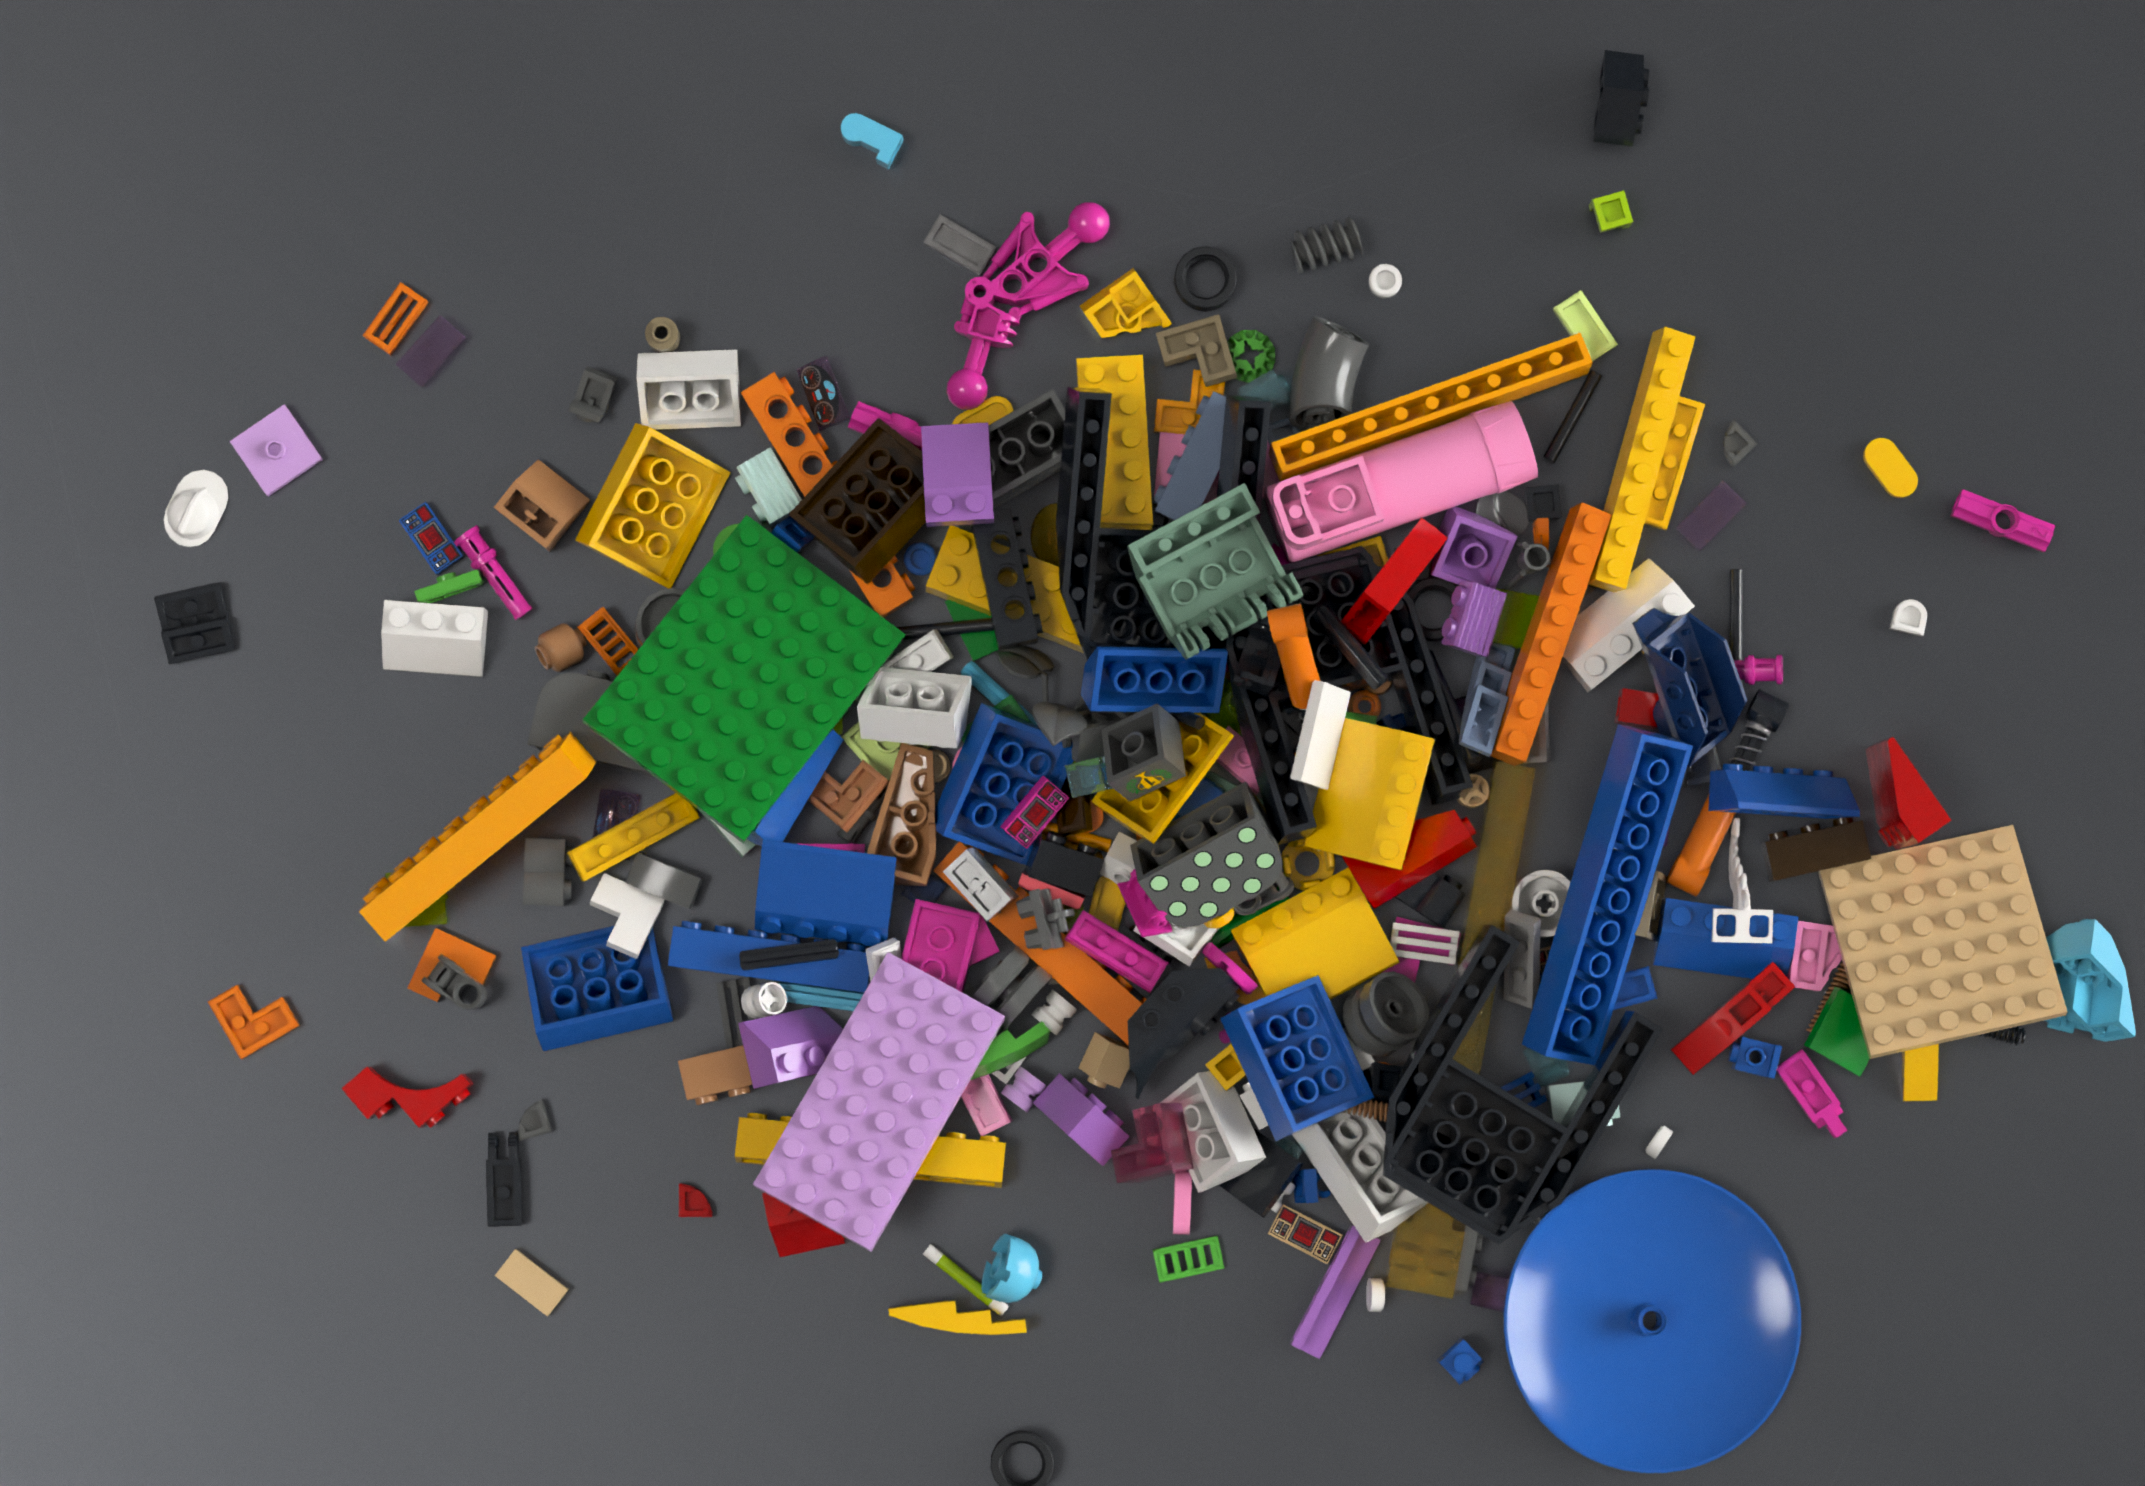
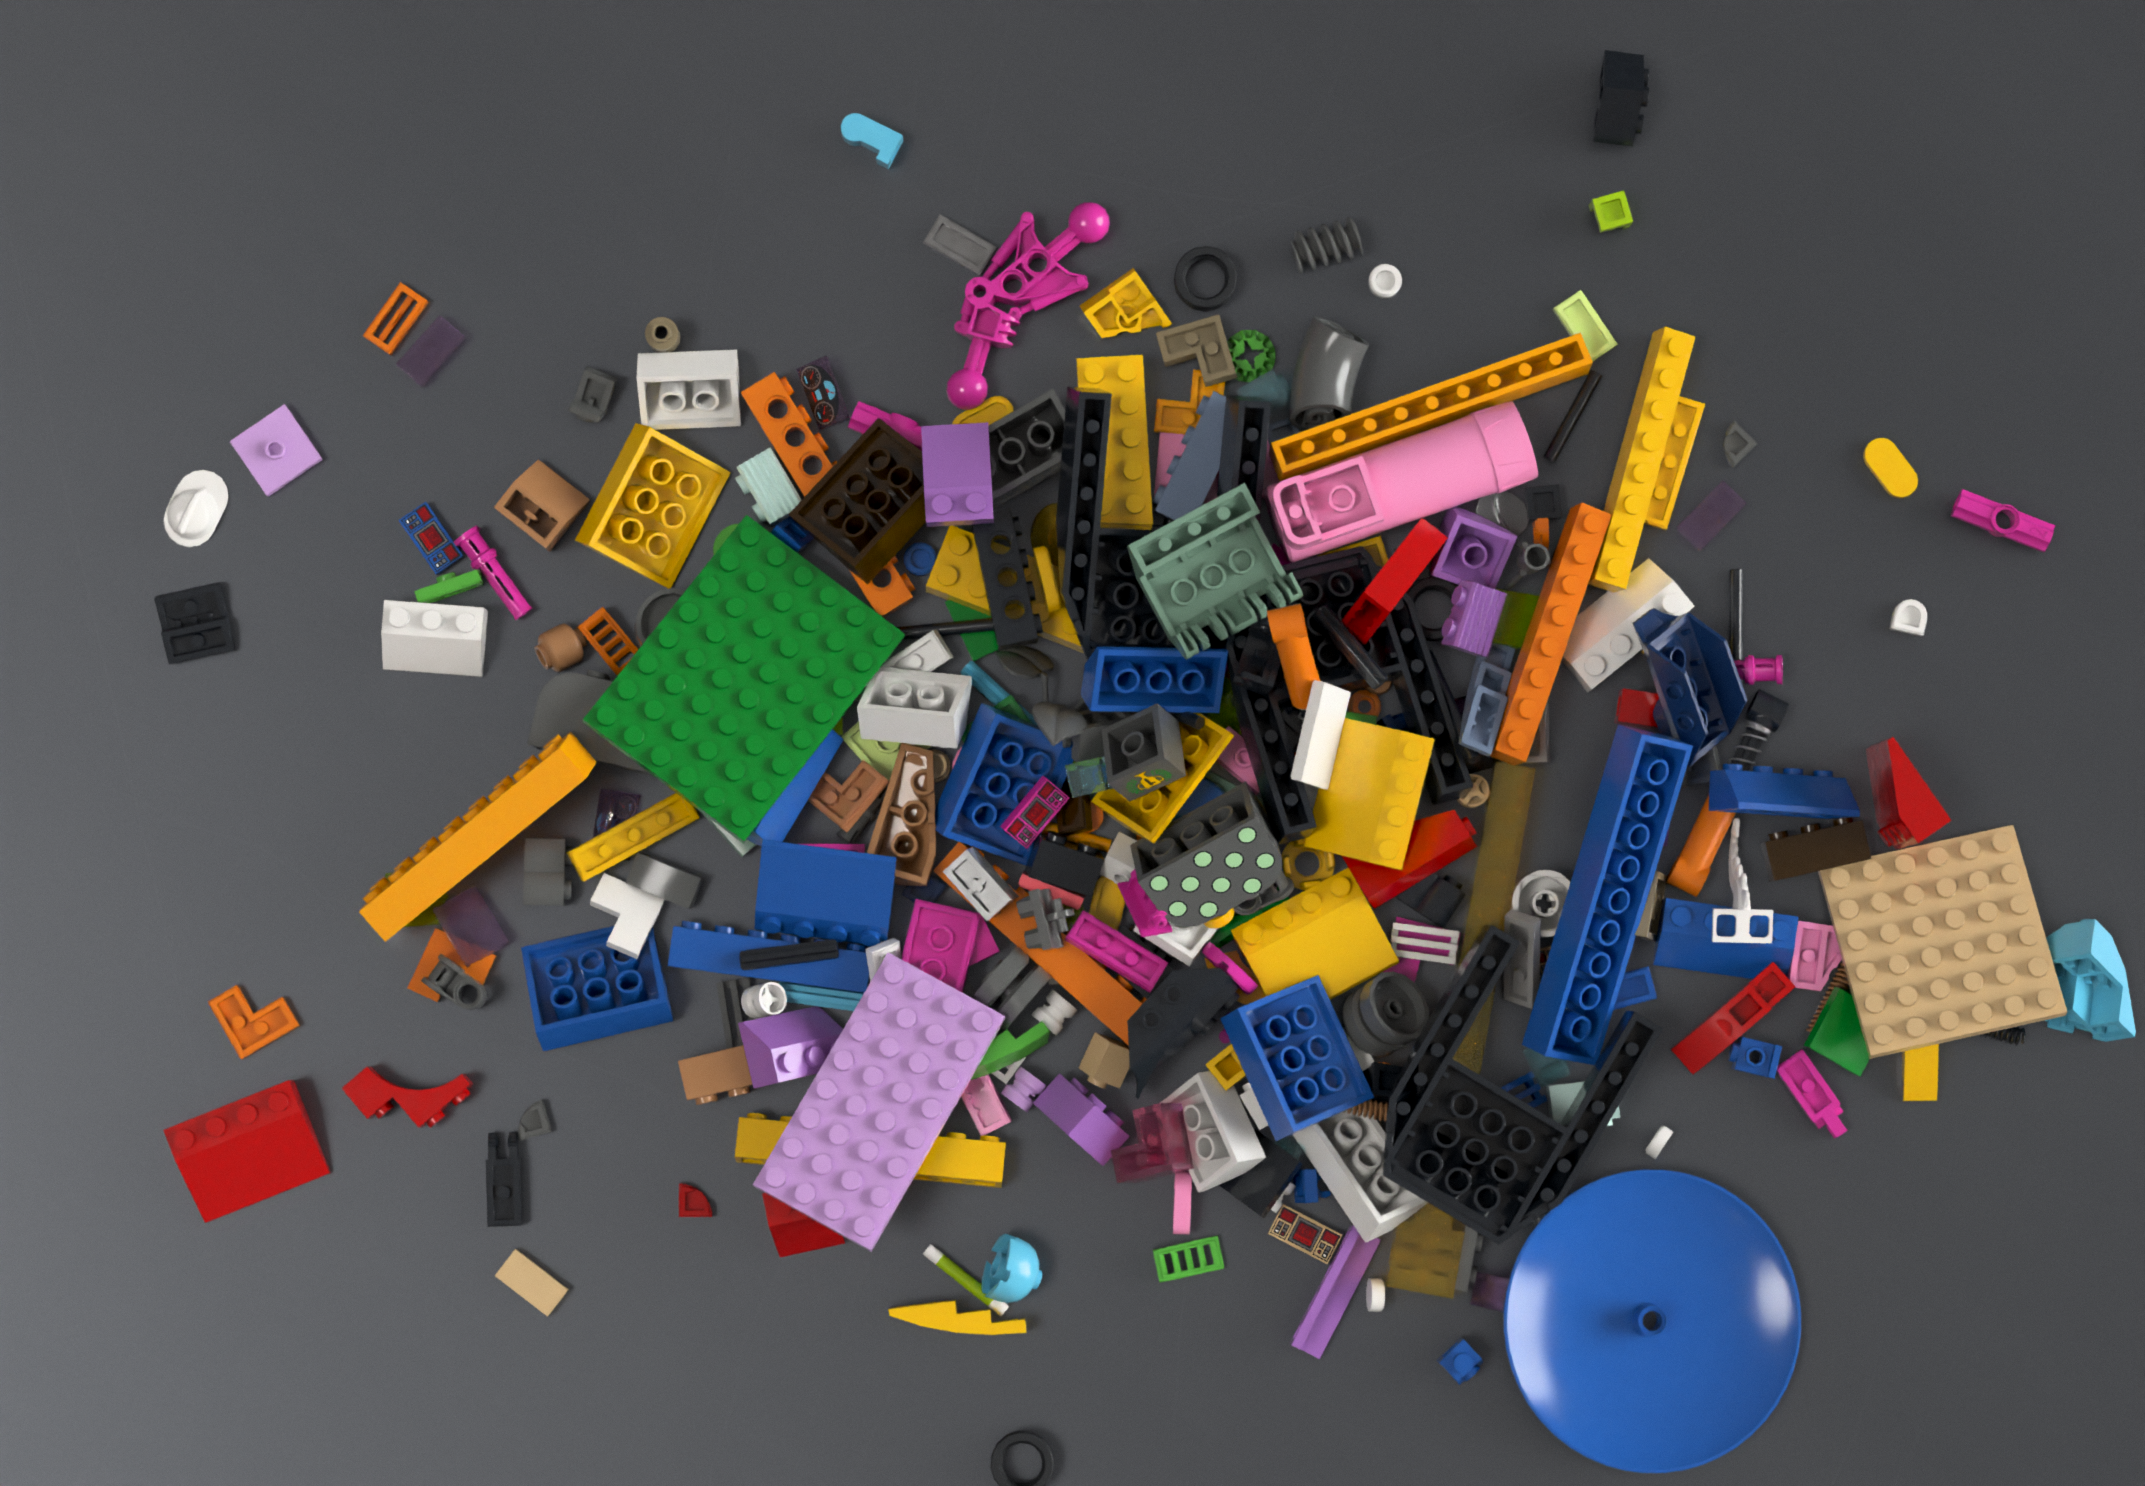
none -> red slope [163,1080,330,1223]
none -> clear purple plate [433,886,509,968]
none -> yellow tile [1033,545,1061,613]

